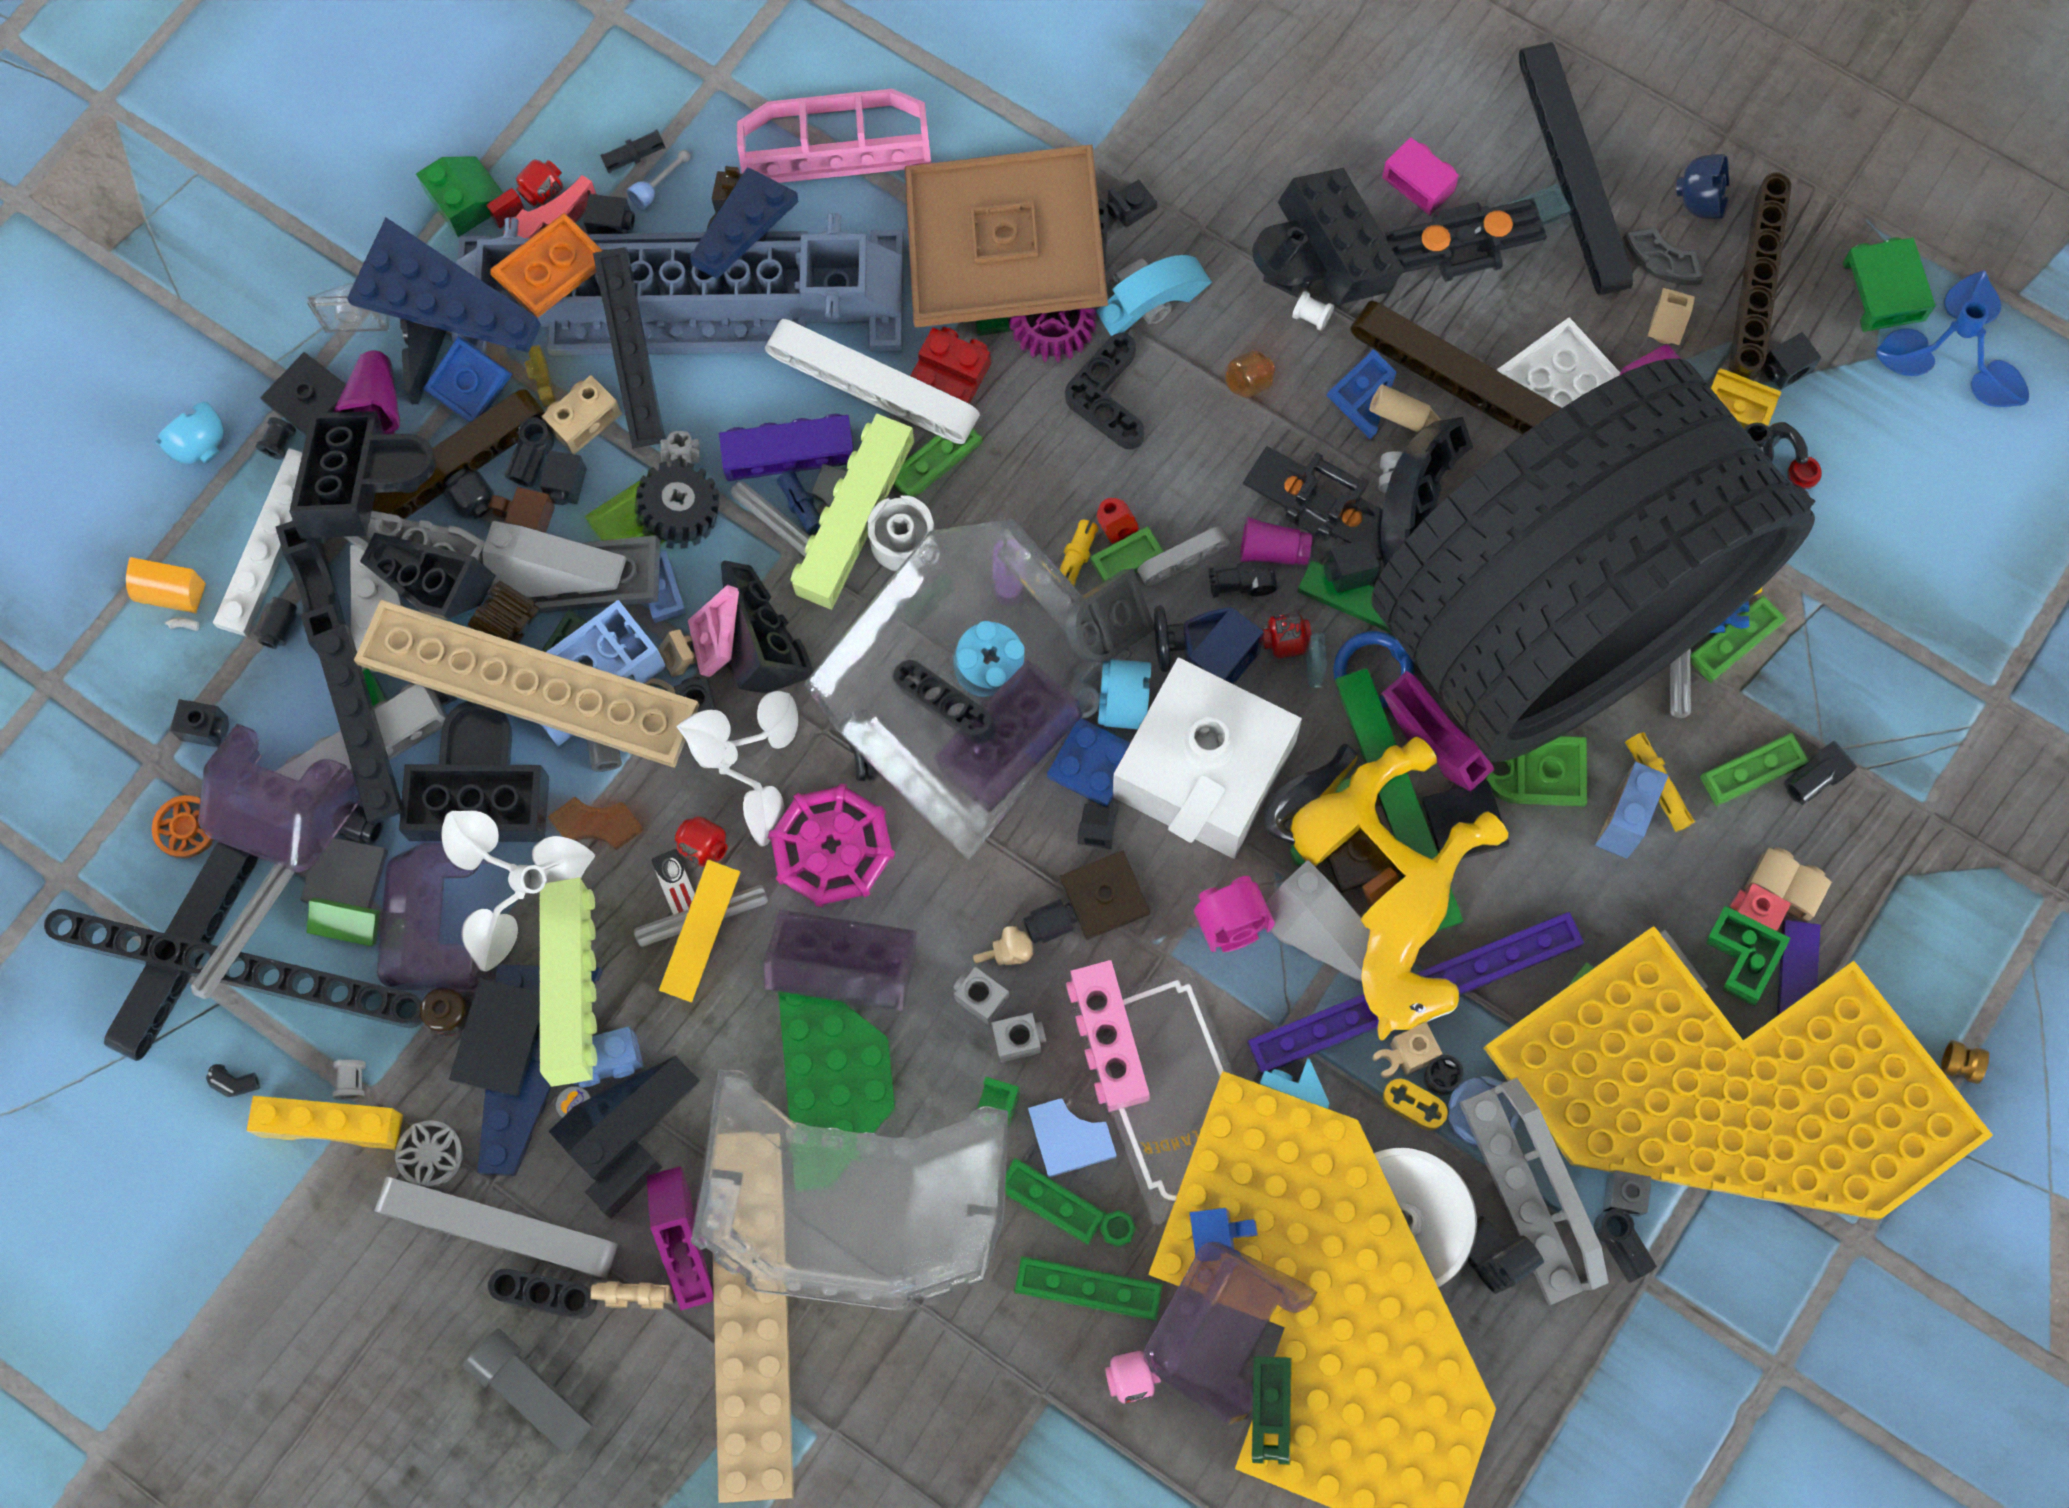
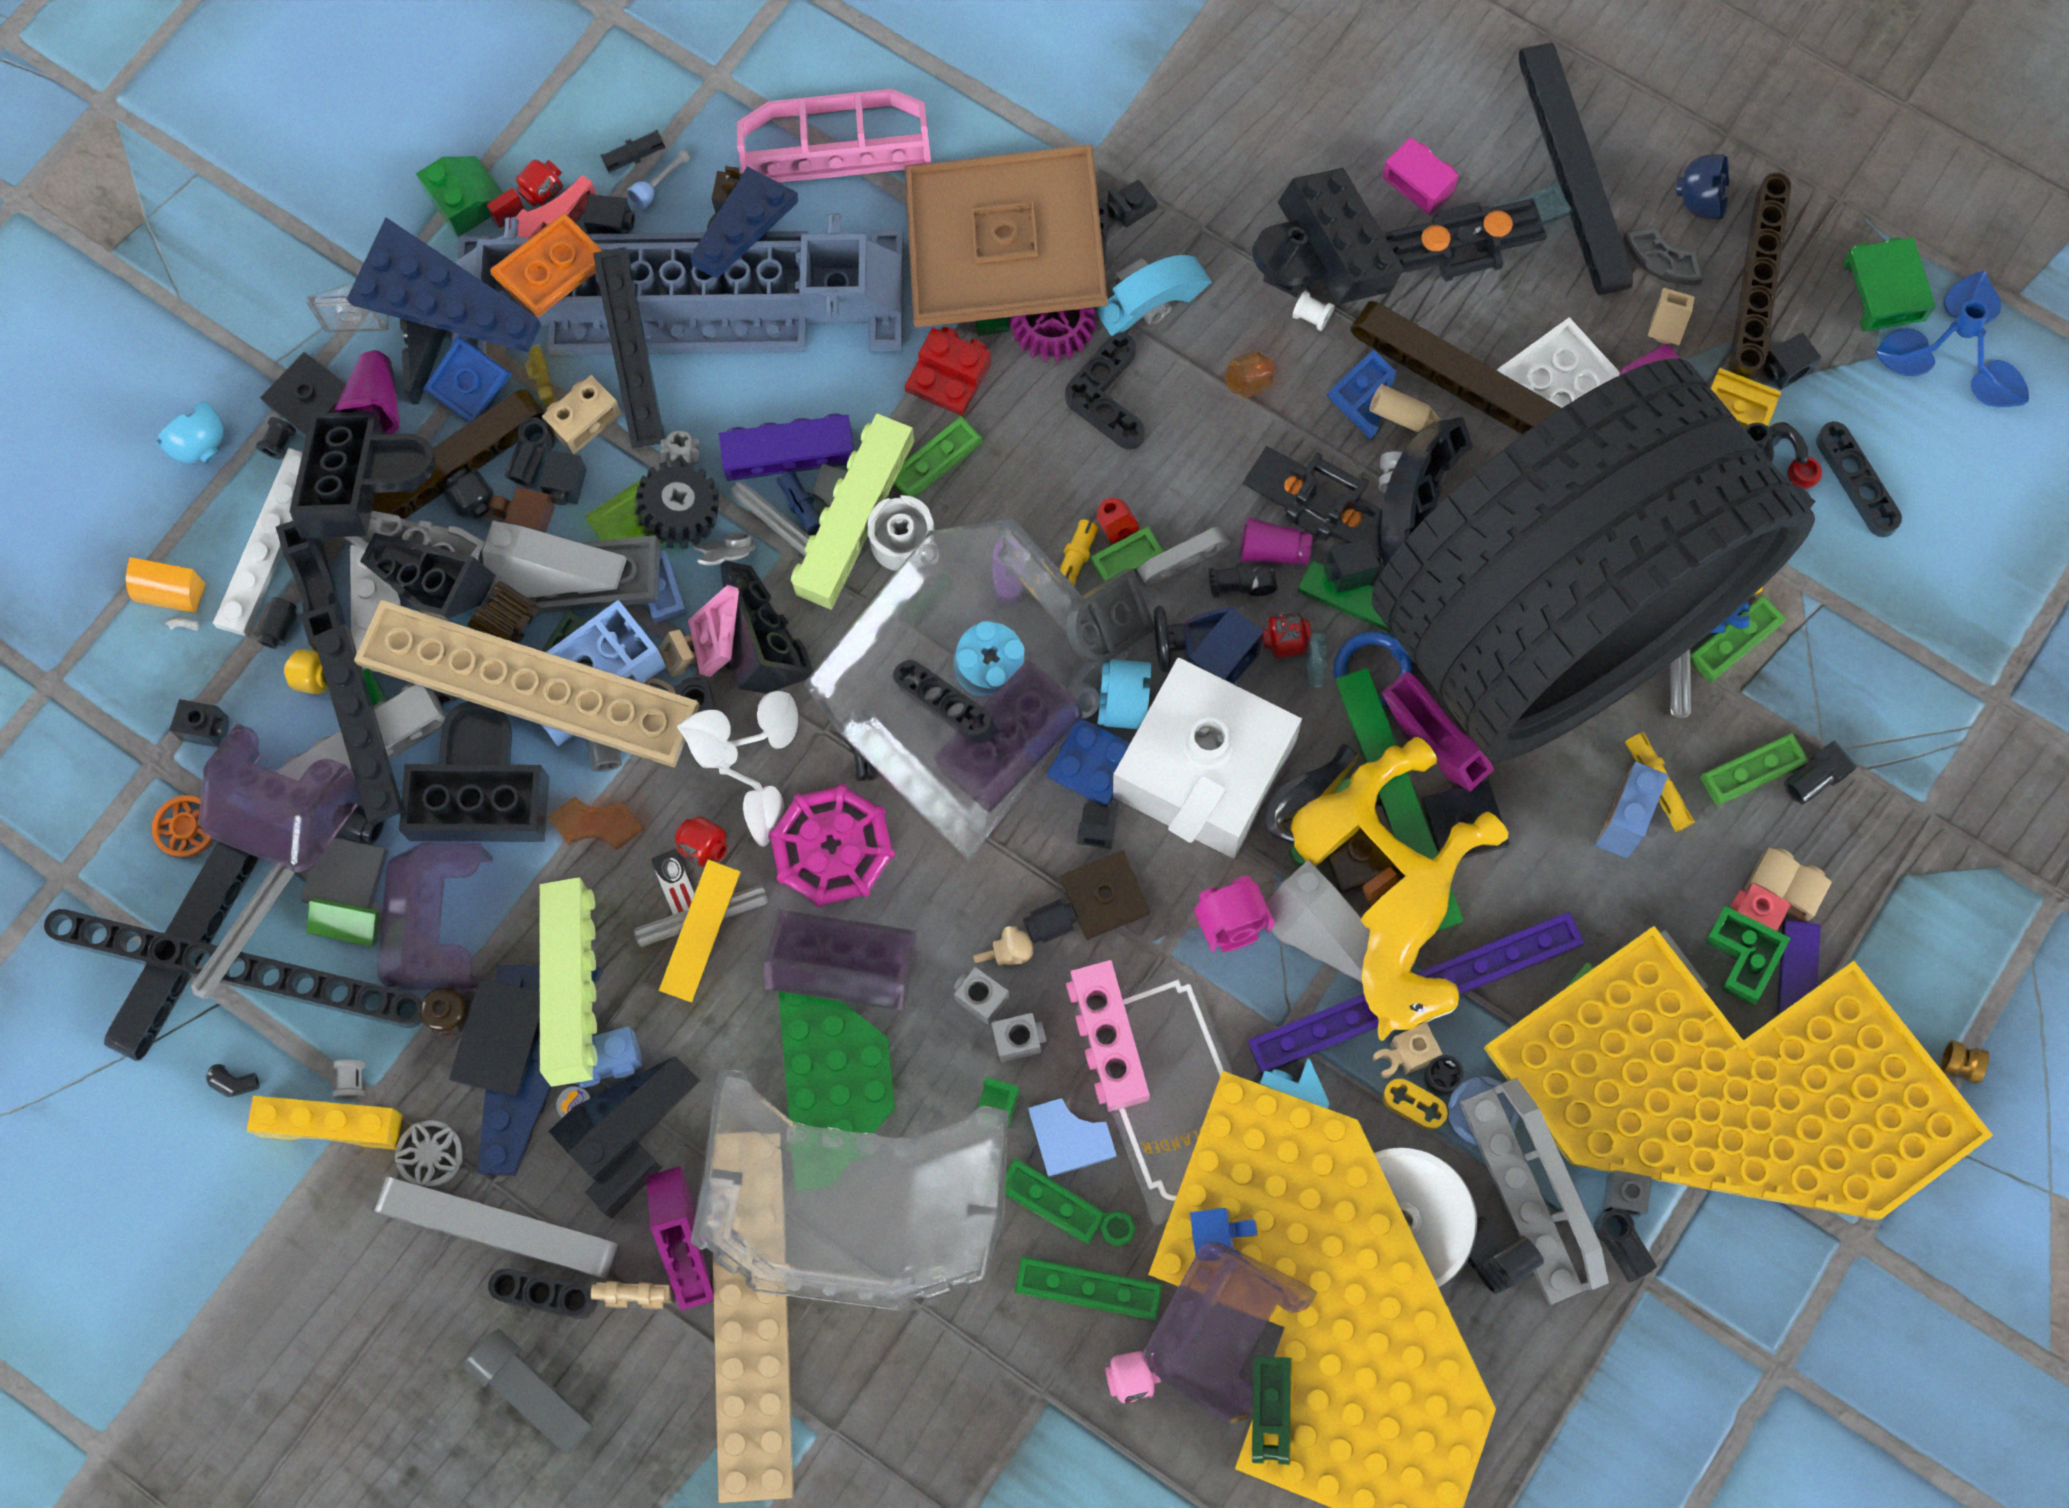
white plant [442,811,595,971] -> none
white beam [765,319,980,444] -> none
bright green tile [1484,736,1587,807] -> none
none -> yellow head [284,649,328,695]
none -> light grey plate [693,532,755,566]
none -> black beam [1816,421,1902,537]

